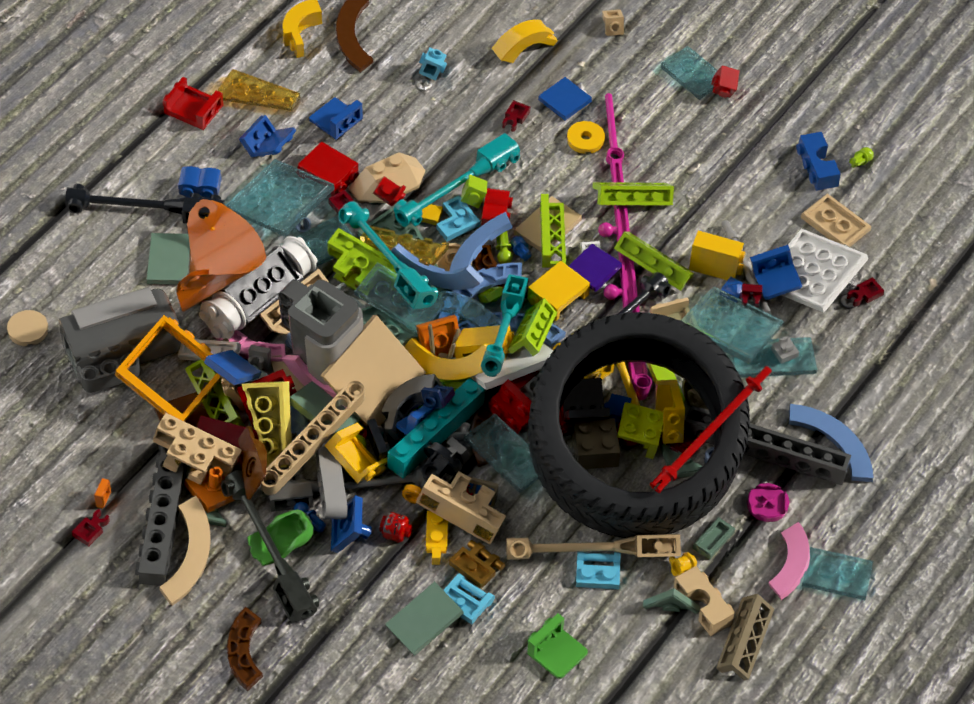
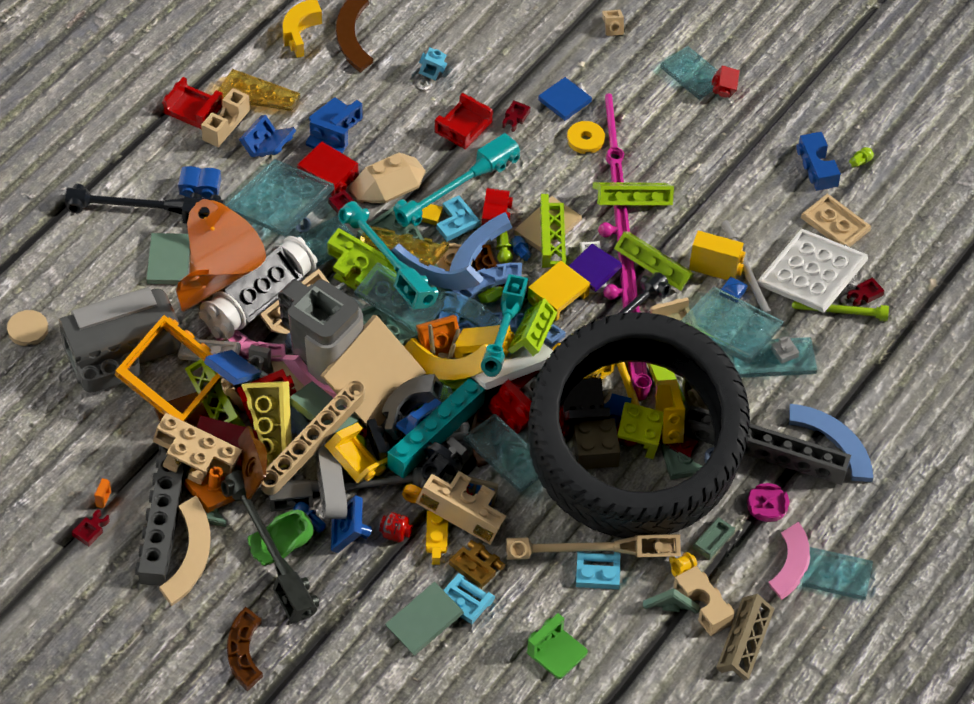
red bracket [372,176,406,206] -> none
dark blue bracket [421,385,455,409] -> none
lime brick [461,174,487,208] -> none
yellow arch [491,20,558,63] -> none
red bar [650,366,772,493] -> none
dark red tile [740,284,762,307] -> none
blue bracket [750,245,802,299] -> none
none -> tan arch [201,88,250,148]
none -> blue bracket [306,117,348,154]
none -> red panel [434,93,493,150]
none -> lime piece [792,301,889,321]

